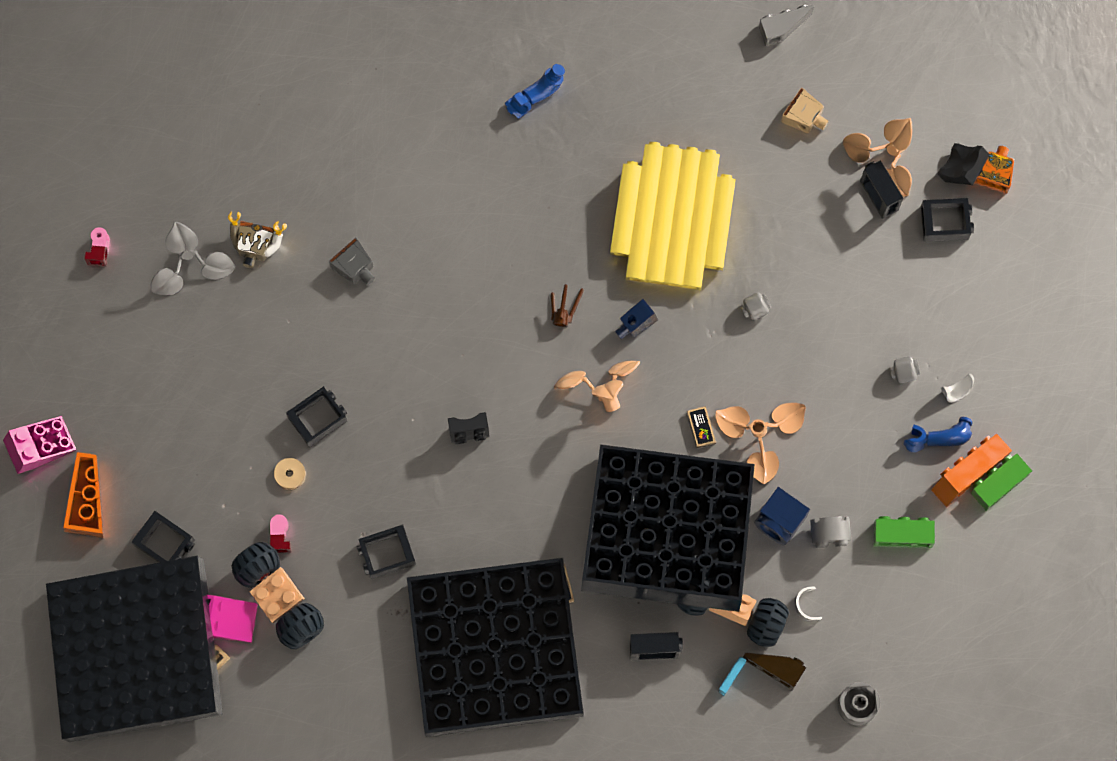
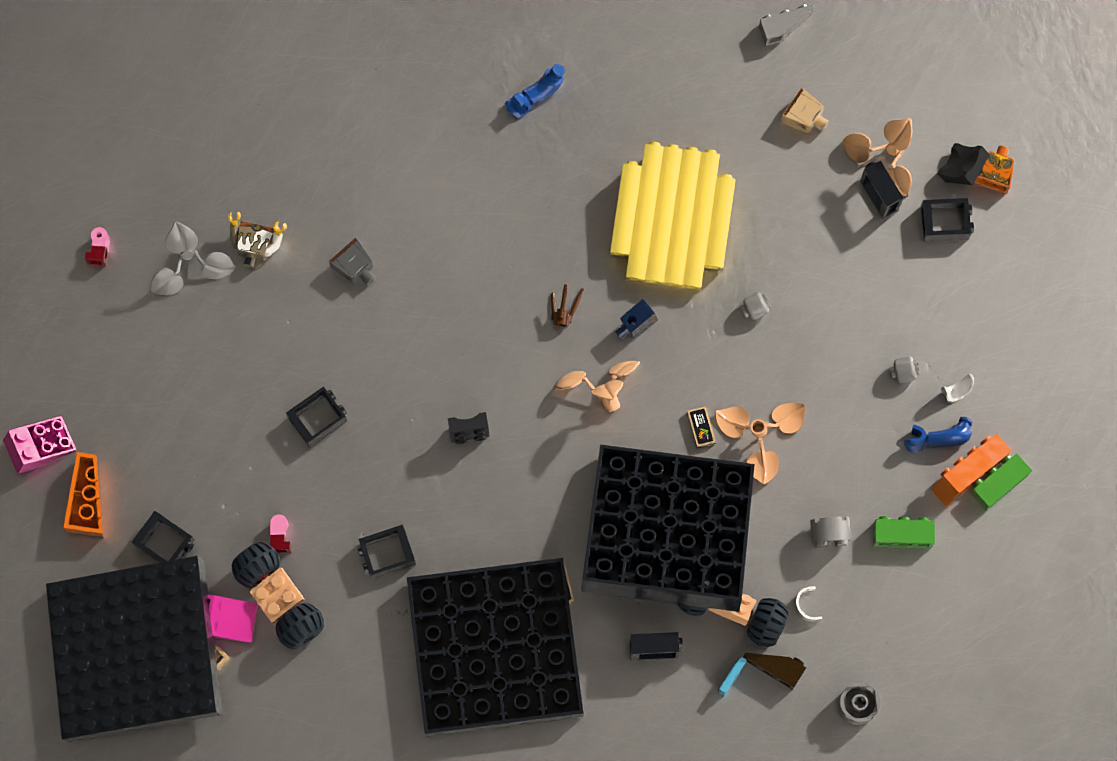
tan piece [274,458,306,490] -> none
dark blue piece [754,487,810,545] -> none

